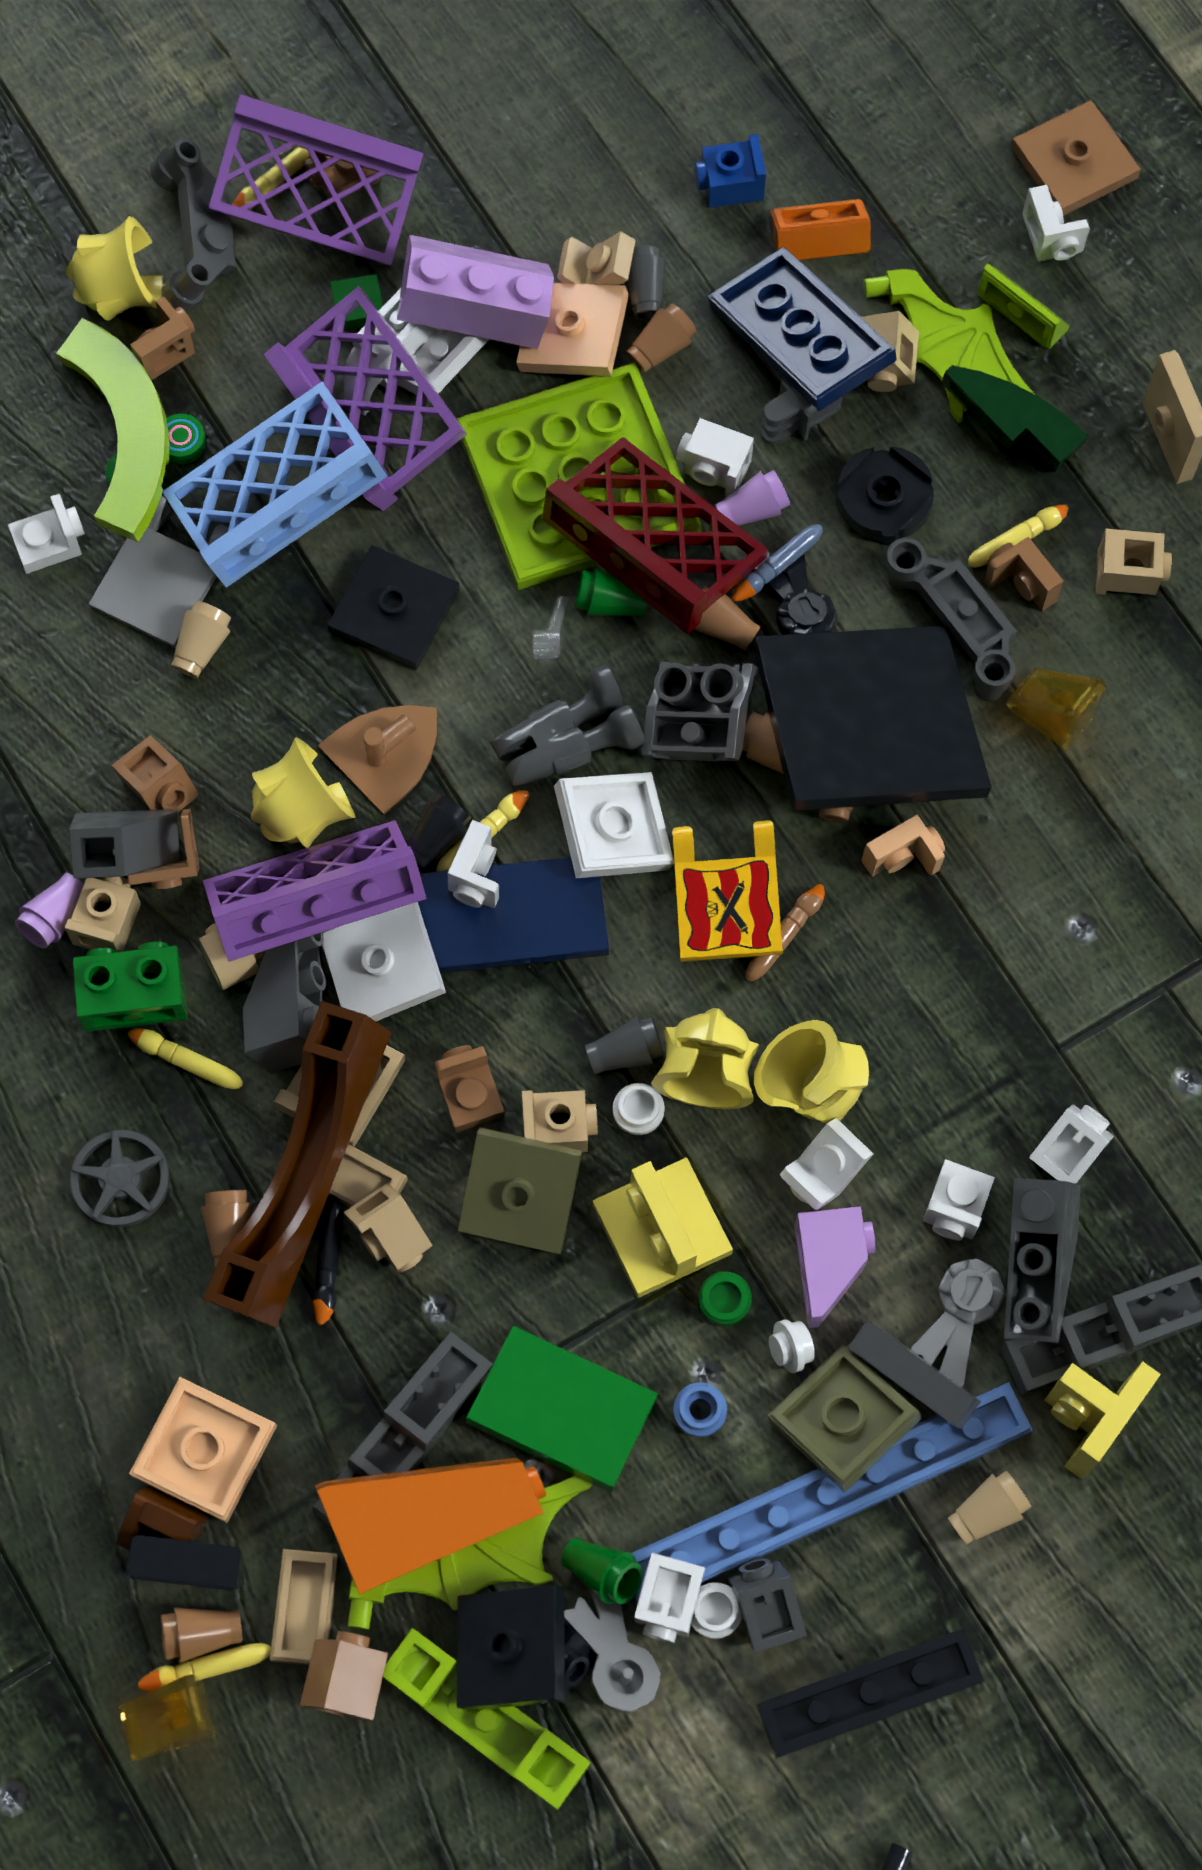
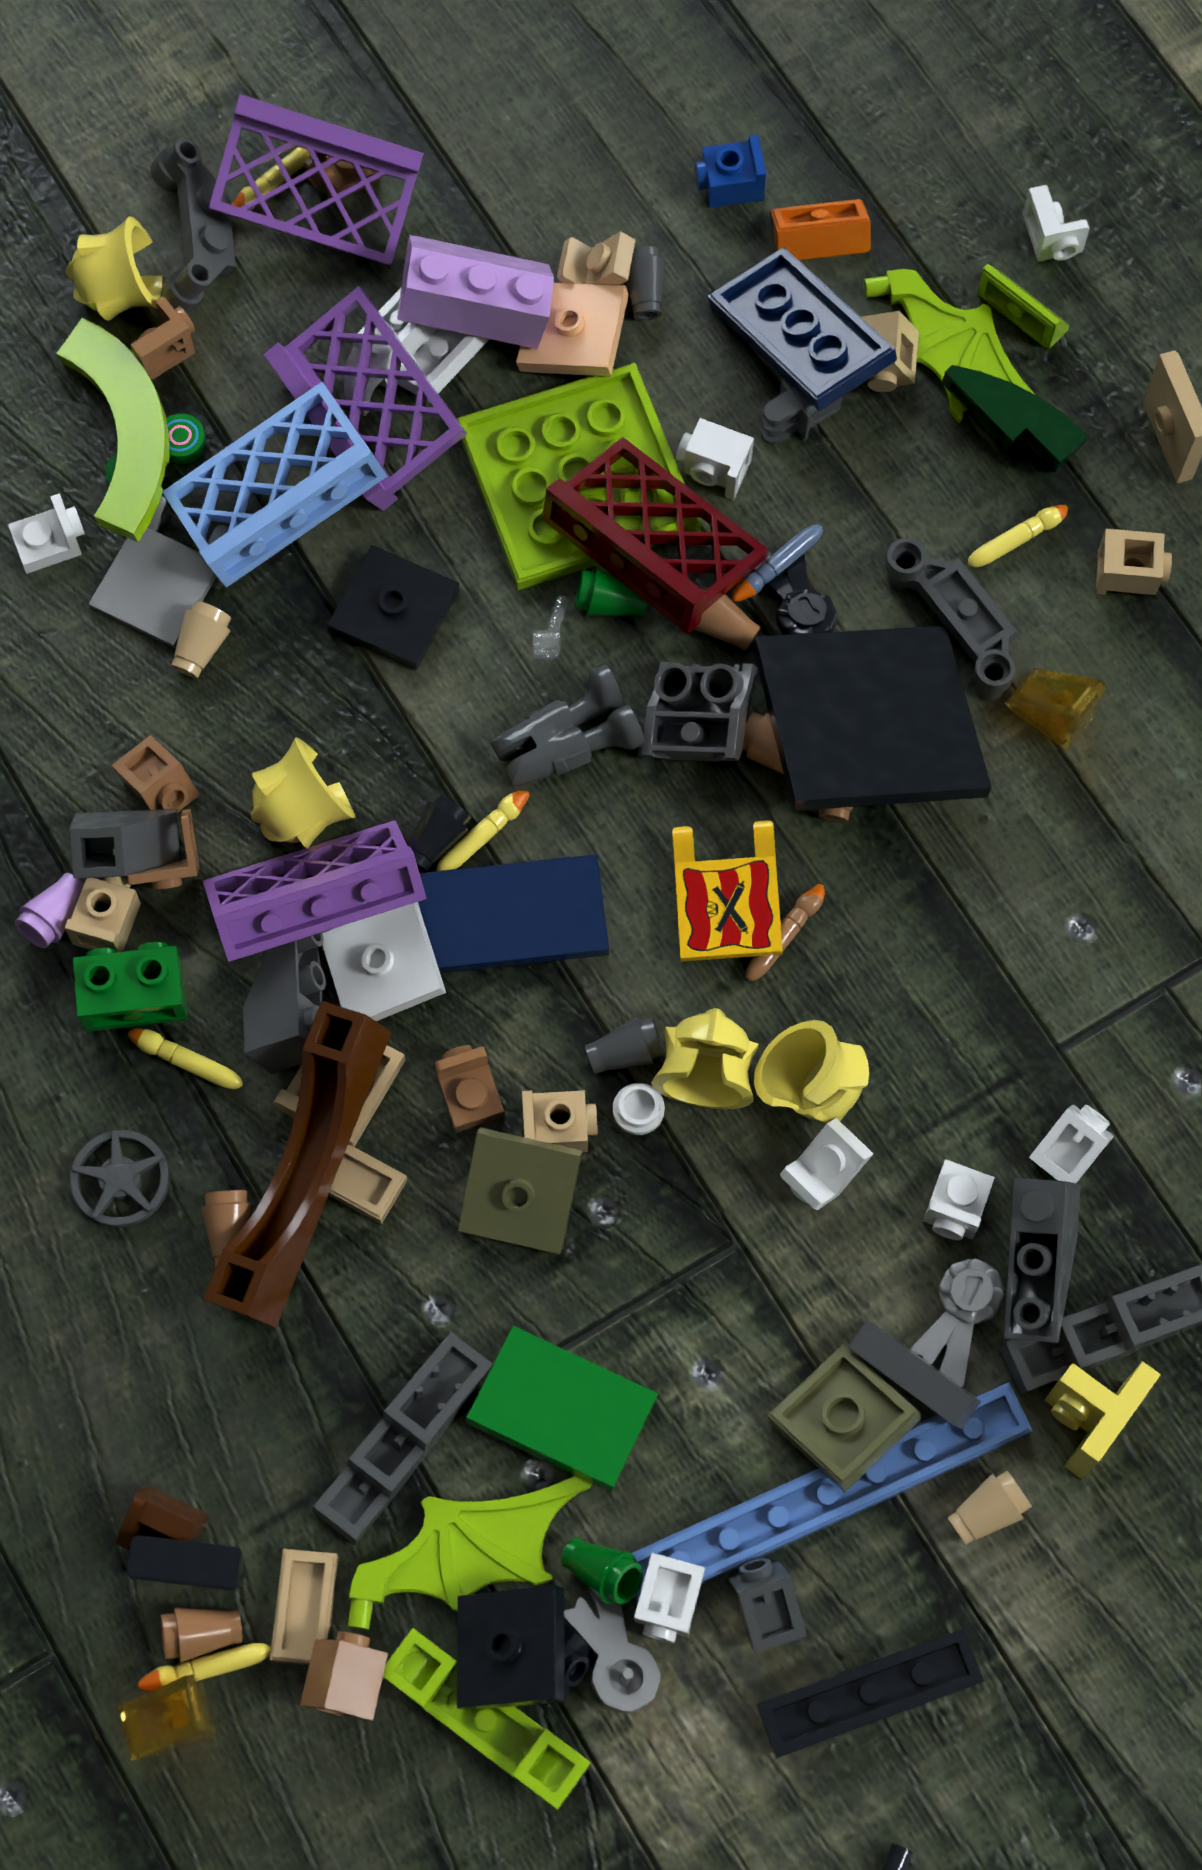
light nougat plate [129,1377,277,1524] -> none
tan plate [199,923,264,991] -> none
black piece [312,1197,343,1325] -> none
orange slope [315,1458,546,1594] -> none
medium nougat shield [318,705,437,815] -> none
green tile [330,274,383,330] -> none
tan brick [343,1183,433,1273] -> none
white bracket [447,820,499,908] -> none
white plate [554,772,675,878] -> none
light yellow bracket [592,1157,733,1298] -> none
medium nougat cone [626,304,697,373] -> none
medium blue plate [673,1383,727,1437] -> none
white plate [691,1582,742,1639] -> none
green tile [698,1272,752,1327] -> none
lavender cone [714,470,790,526] -> none
white plate [769,1319,814,1373] -> none
lavender slope [794,1206,875,1328] -> none
black plate [836,446,934,545] -> none
light nougat bracket [861,814,945,877] -> none
medium nougat bracket [984,537,1064,611] -> none
medium nougat plate [1011,100,1141,216] -> none

